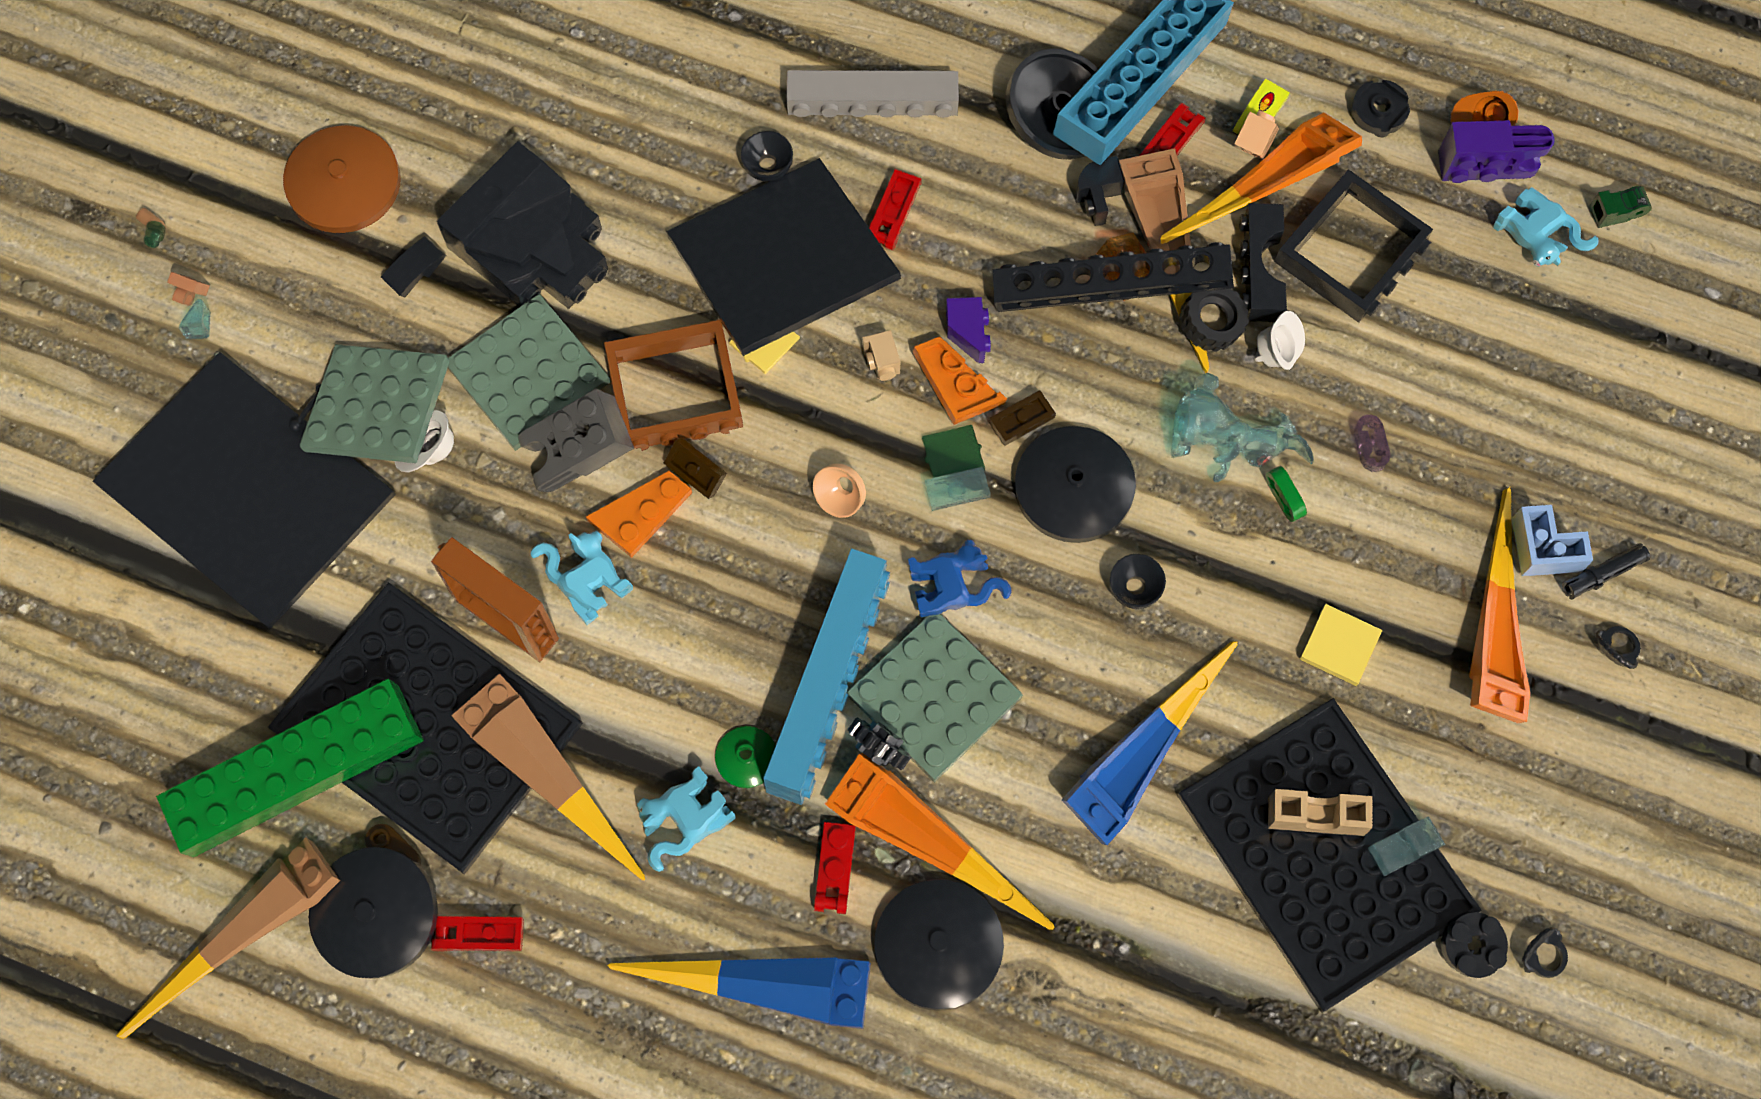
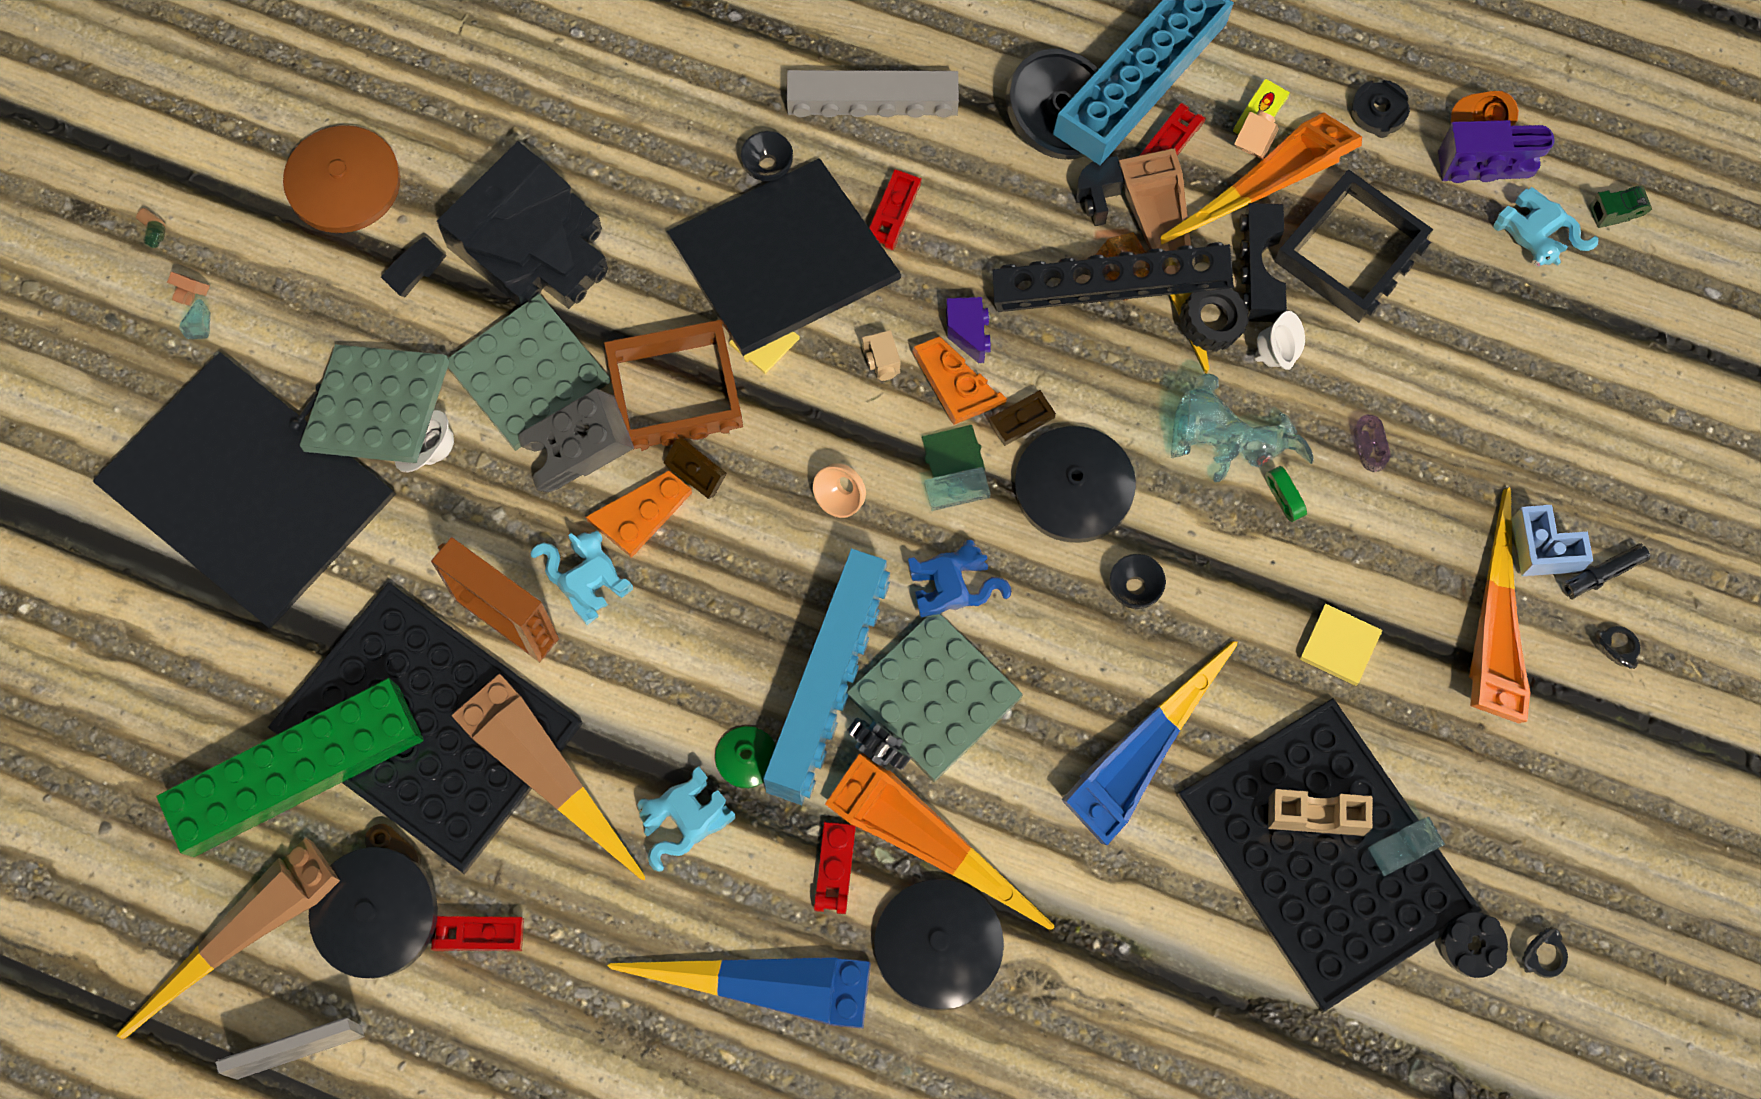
none -> light grey tile [216,1017,365,1079]

